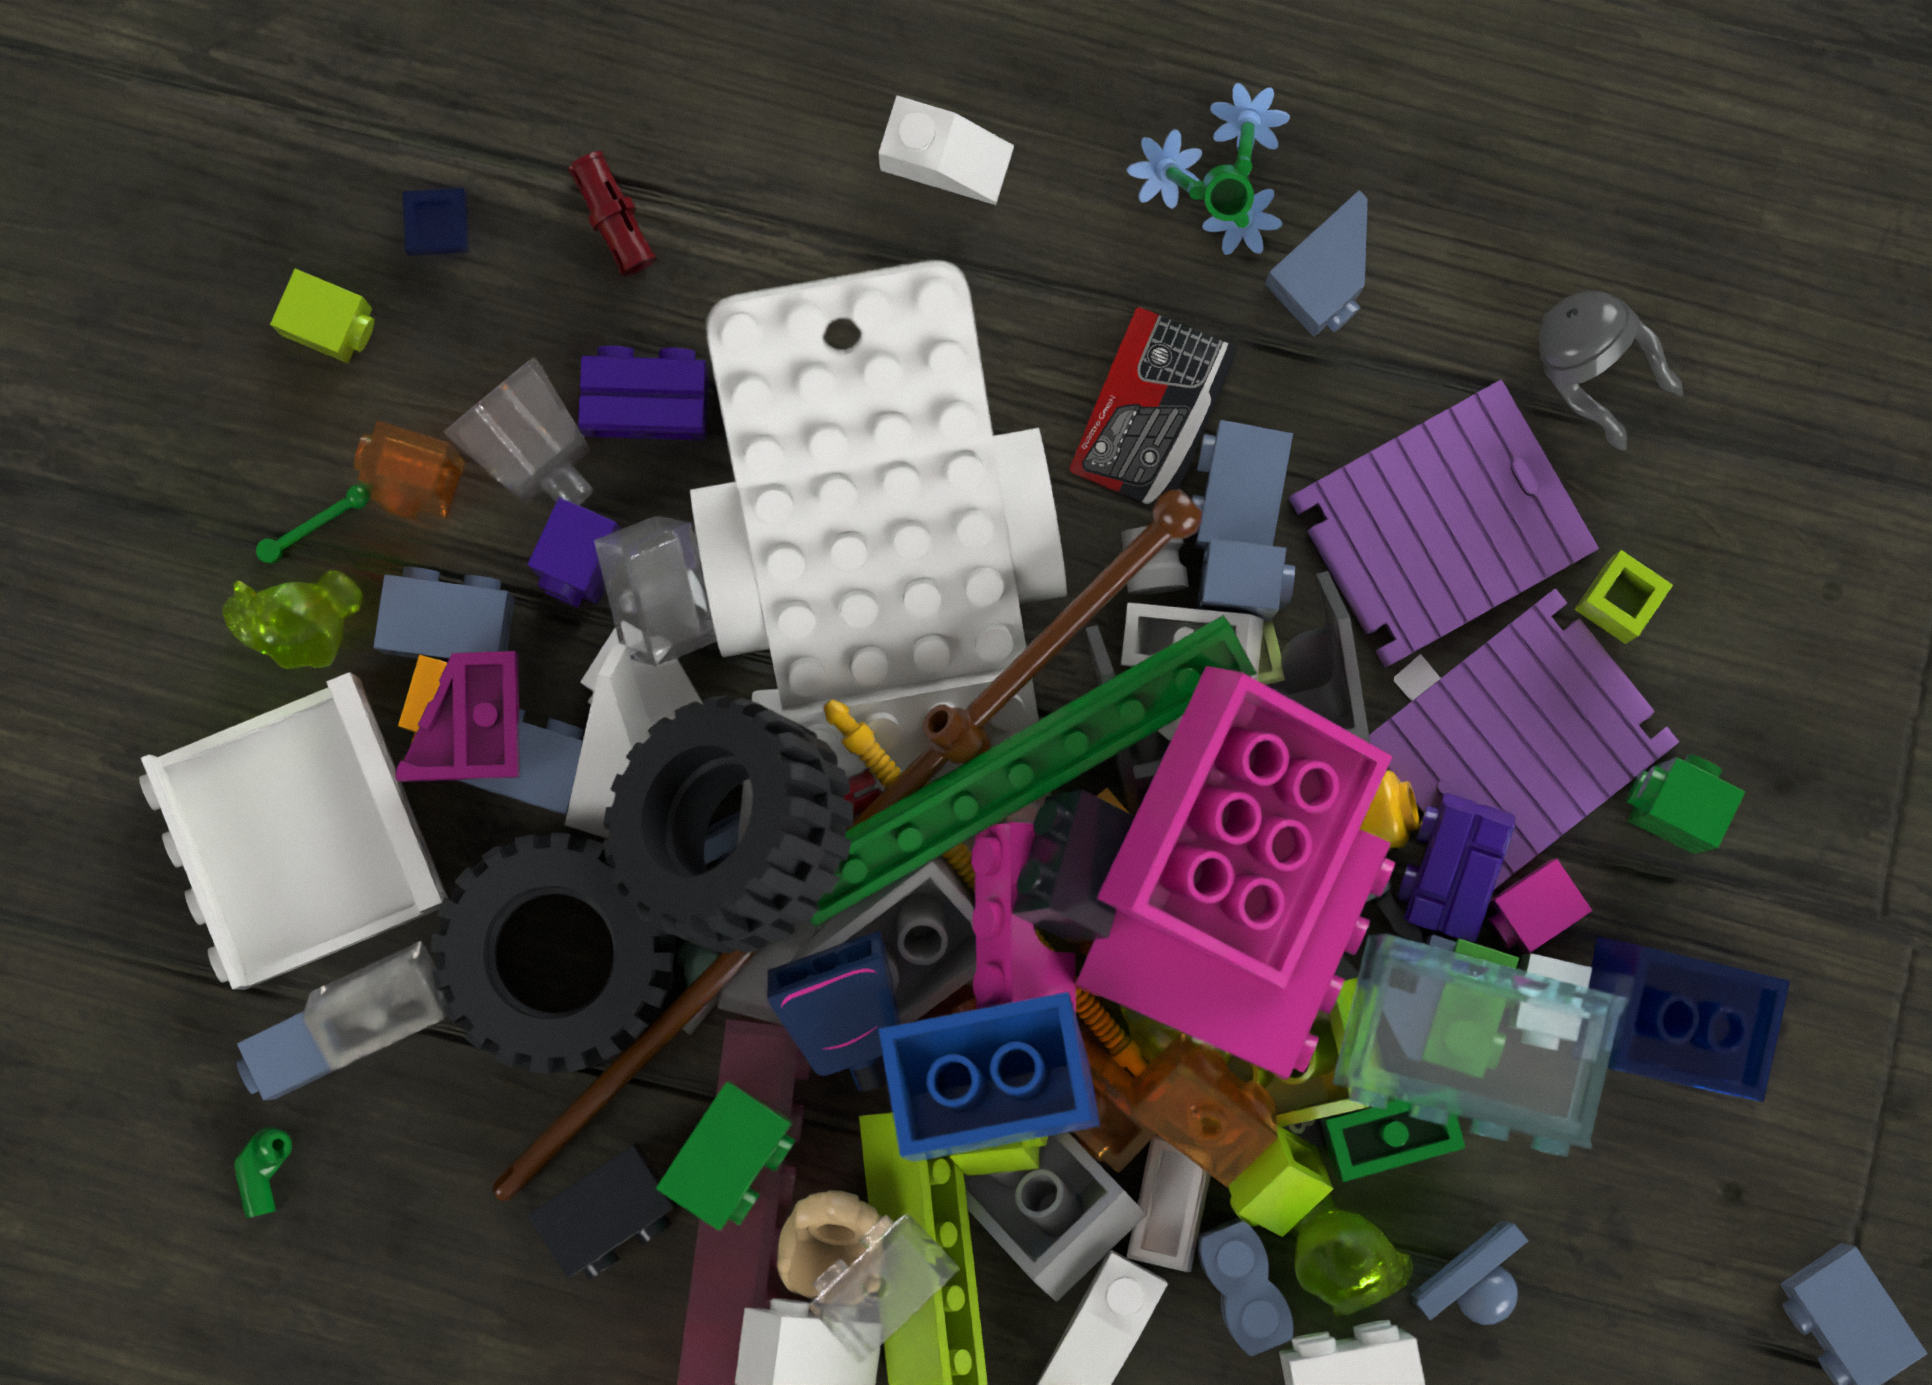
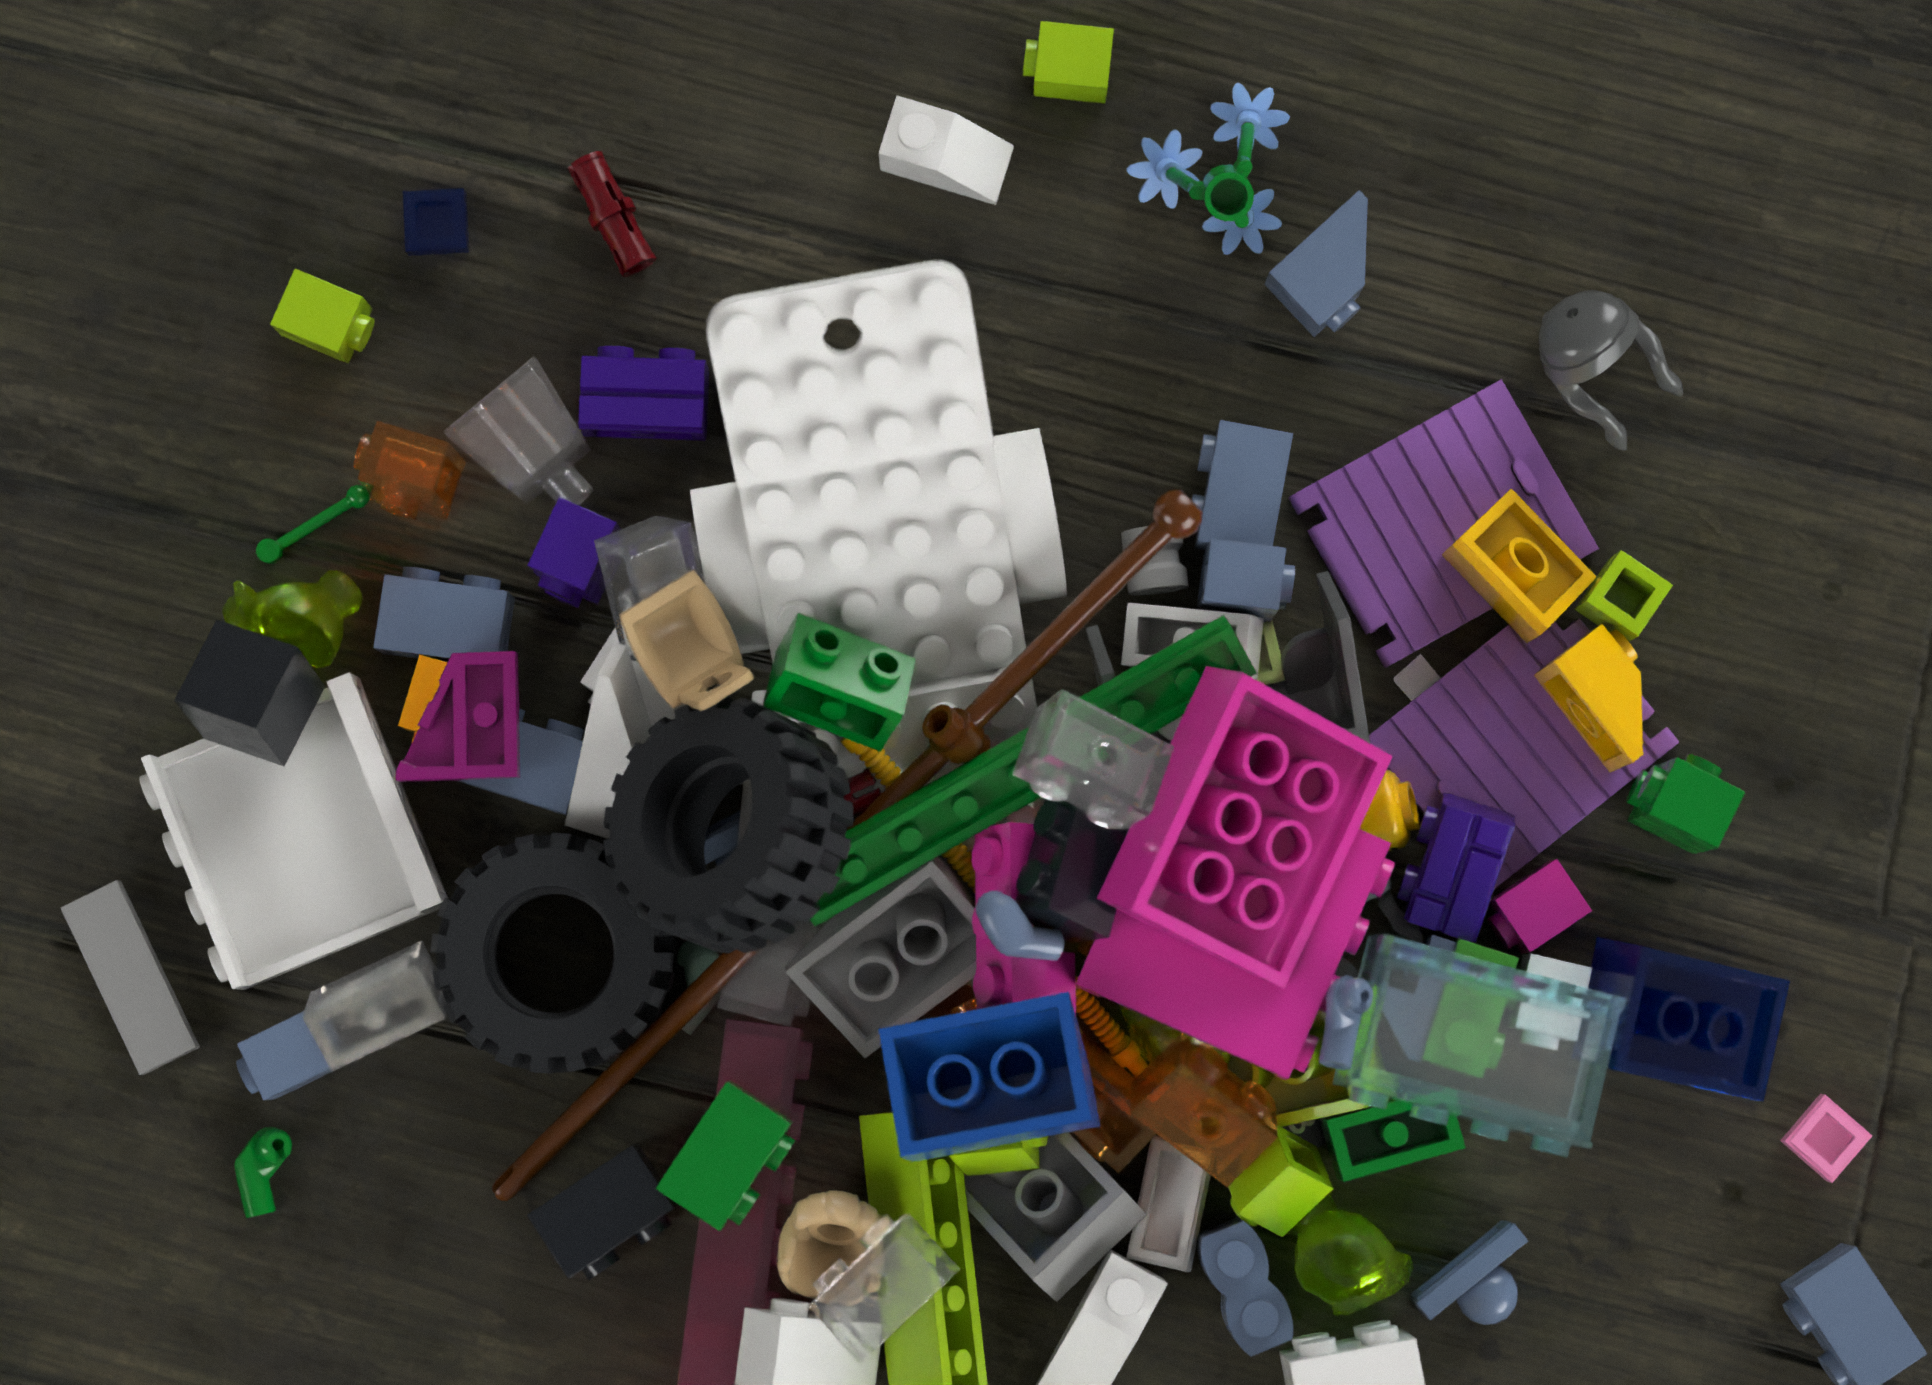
dark blue torso [767,930,901,1091] -> none
sticker [1069,307,1237,507] -> none
none -> light grey tile [60,880,200,1075]
none -> black head [174,620,325,766]
none -> tan piece [619,570,754,710]
none -> green brick [762,613,916,752]
none -> sand blue arm [976,890,1064,961]
none -> clear brick [1012,689,1174,830]
none -> lime brick [1023,21,1114,104]
none -> sand blue arm [1319,975,1373,1070]
none -> yellow slope [1441,488,1597,643]
none -> yellow slope [1534,623,1643,772]
none -> bright pink tile [1780,1094,1872,1183]

